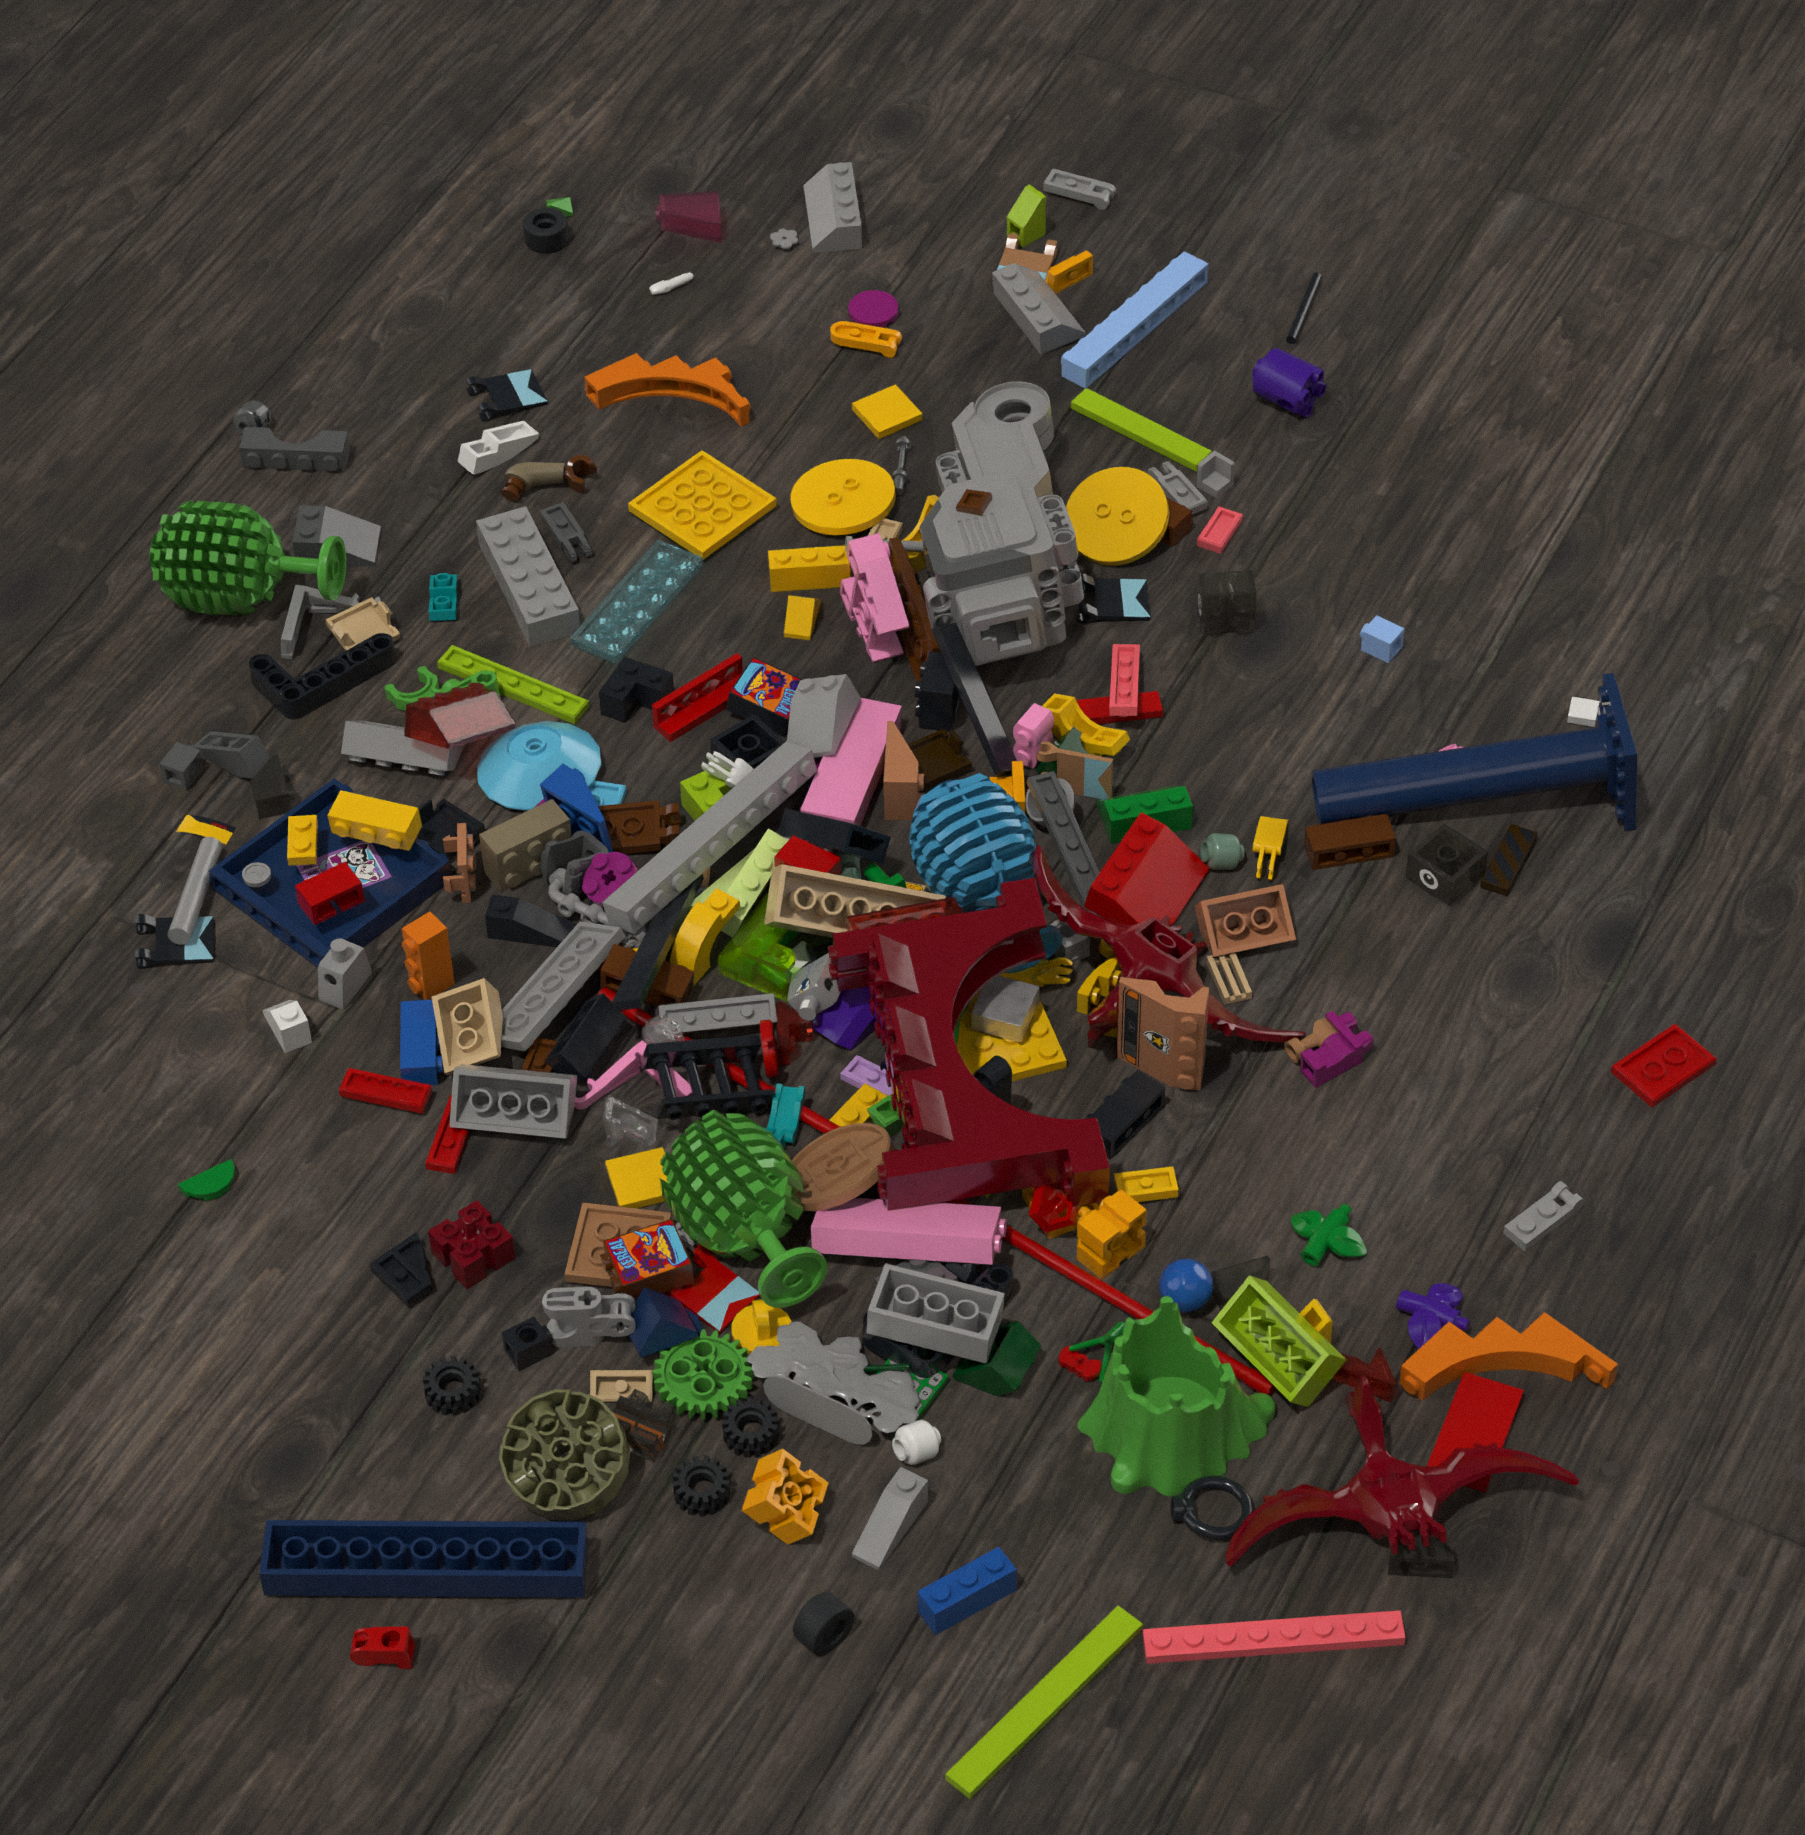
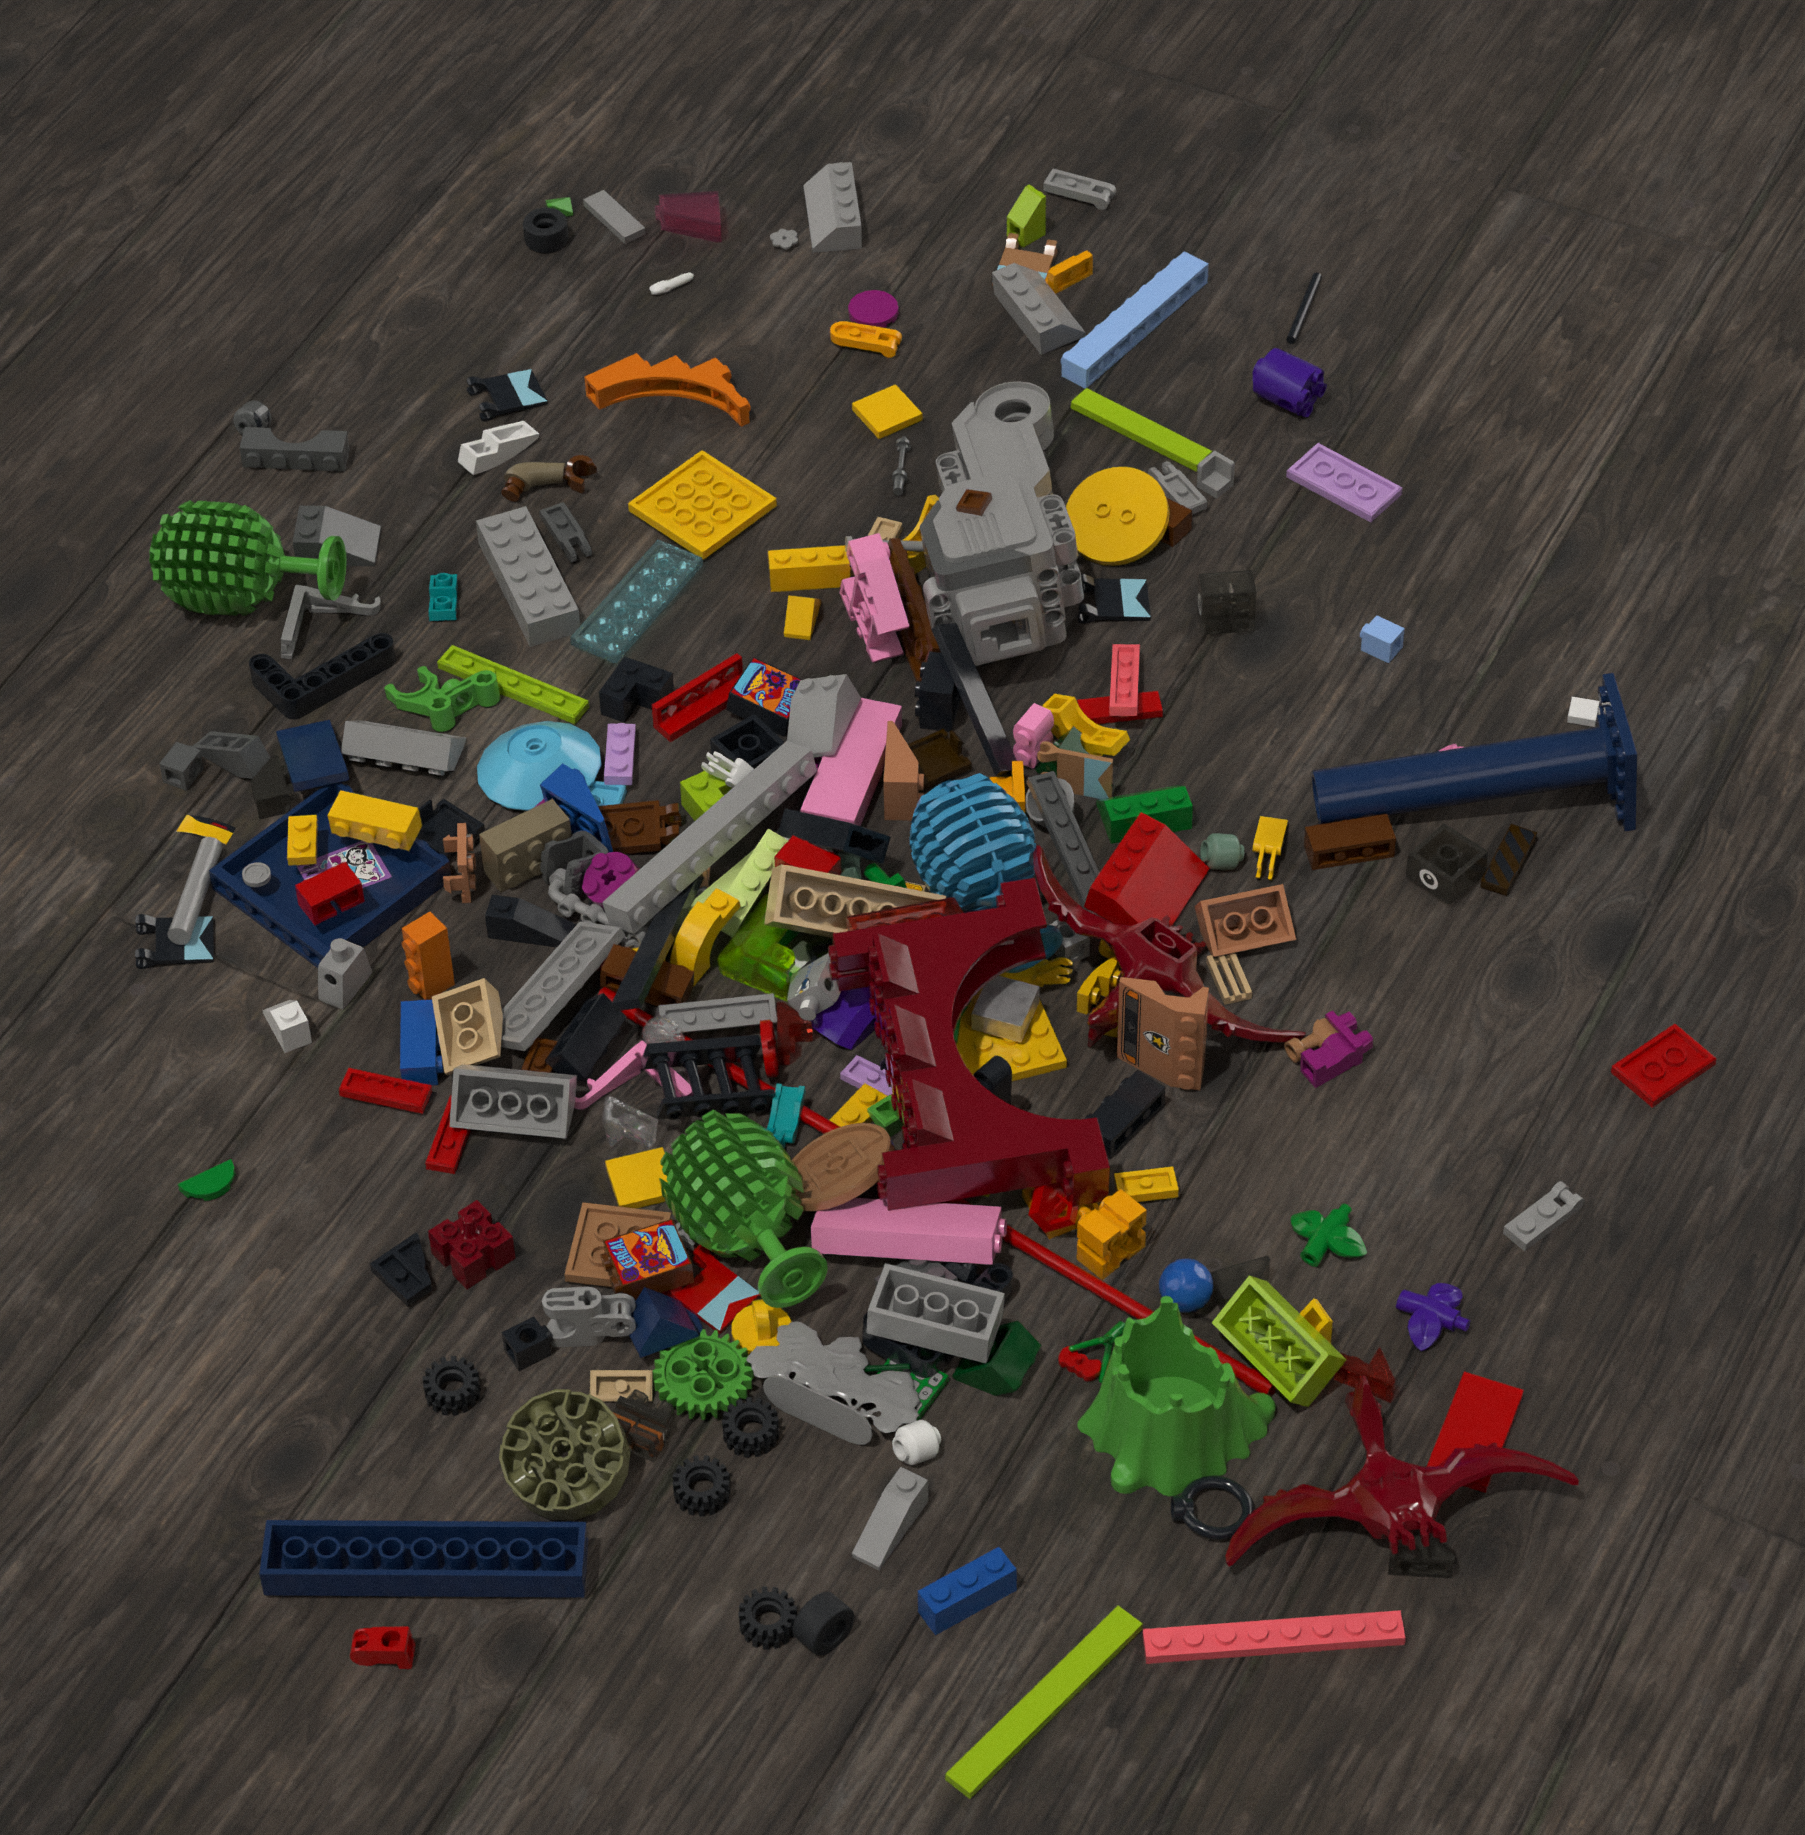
tan piece [326,597,400,650] -> none
clear red slope [404,683,515,749] -> none
light orange brick [742,1449,829,1545] -> none
yellow plate [791,459,896,535] -> none
coral tile [1197,506,1243,554] -> none
orange arch [1399,1312,1618,1401] -> none
none -> dark blue tile [276,720,349,792]
none -> light grey tile [583,190,645,244]
none -> lavender plate [604,723,636,785]
none -> black tyre [738,1586,797,1650]
none -> lavender tile [1286,443,1402,522]

